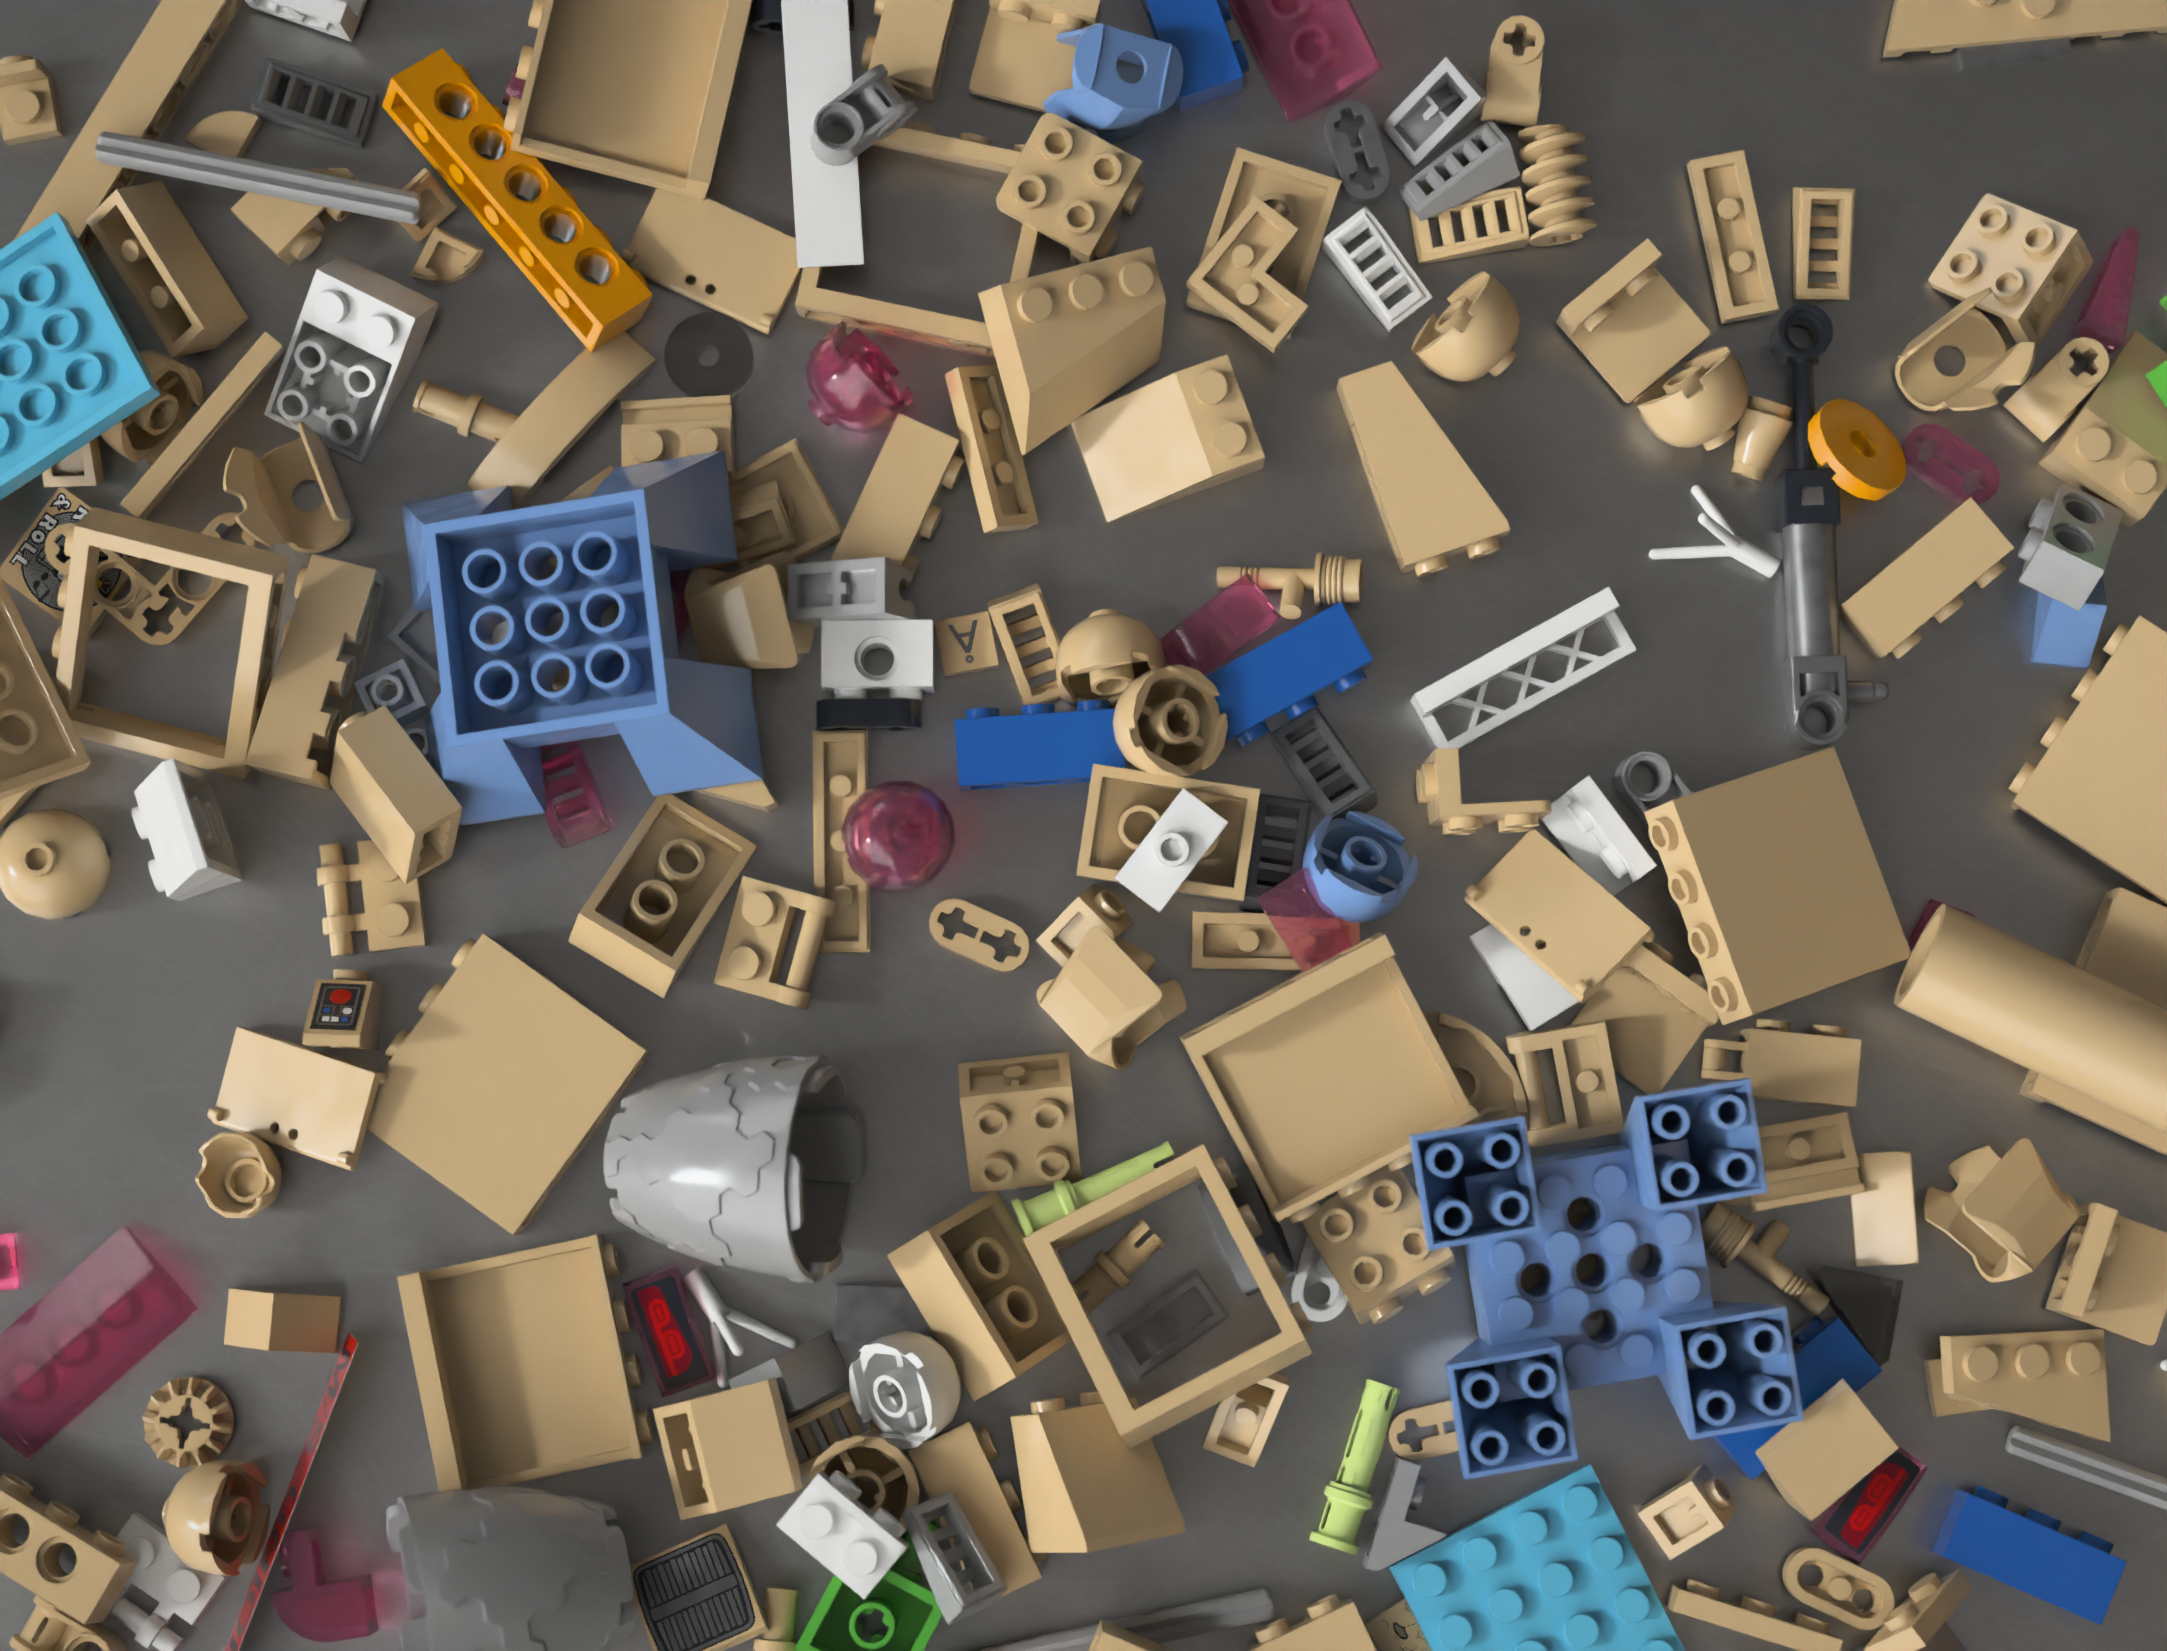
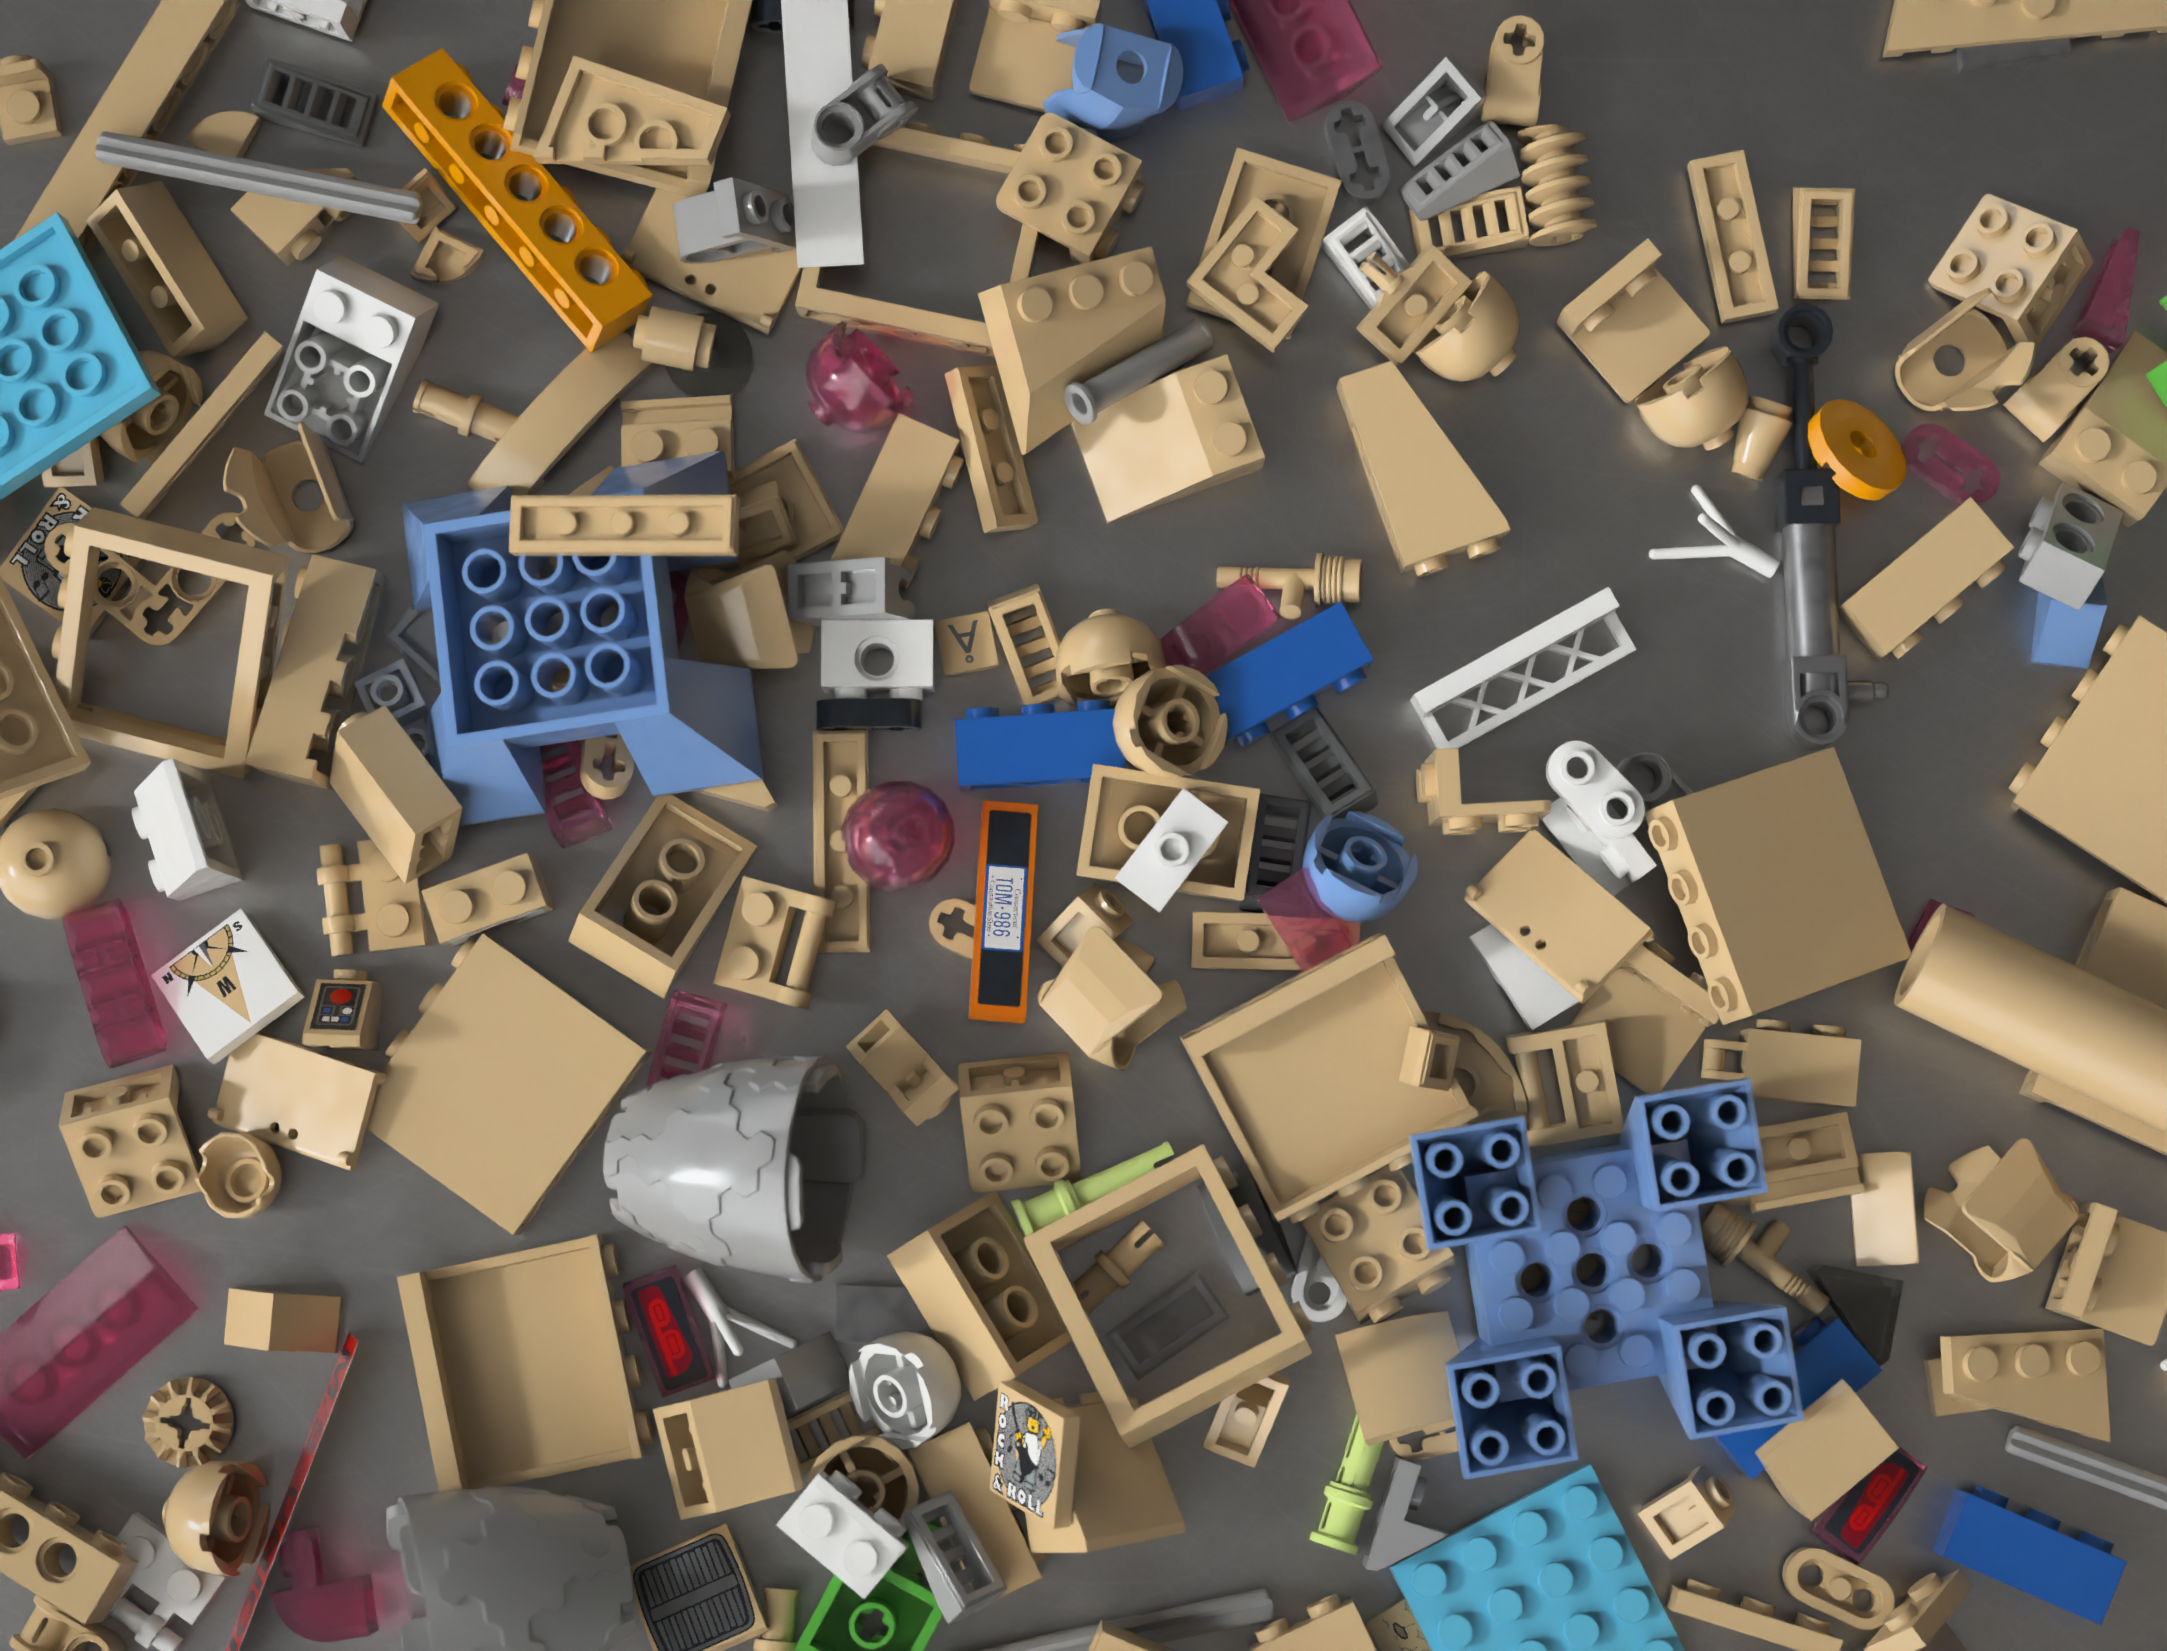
none -> tan bracket [59,1064,201,1218]
none -> clear pink beam [63,898,167,1069]
none -> white tile [151,908,305,1065]
none -> tan brick [421,852,555,947]
none -> tan tile [509,495,740,556]
none -> tan wing [533,56,731,166]
none -> tan beam [580,734,635,800]
none -> tan brick [633,306,717,371]
none -> clear pink slope [645,990,728,1088]
none -> light grey pin [673,177,796,264]
none -> tan brick [846,1008,959,1127]
none -> tile [968,800,1038,1023]
none -> tile [989,1379,1081,1529]
none -> light grey pin [1064,319,1214,425]
none -> tan slope [1335,1311,1461,1446]
none -> tan plate [1356,245,1472,365]
none -> tan slope [1399,1026,1460,1091]
none -> white plate [1546,741,1645,839]

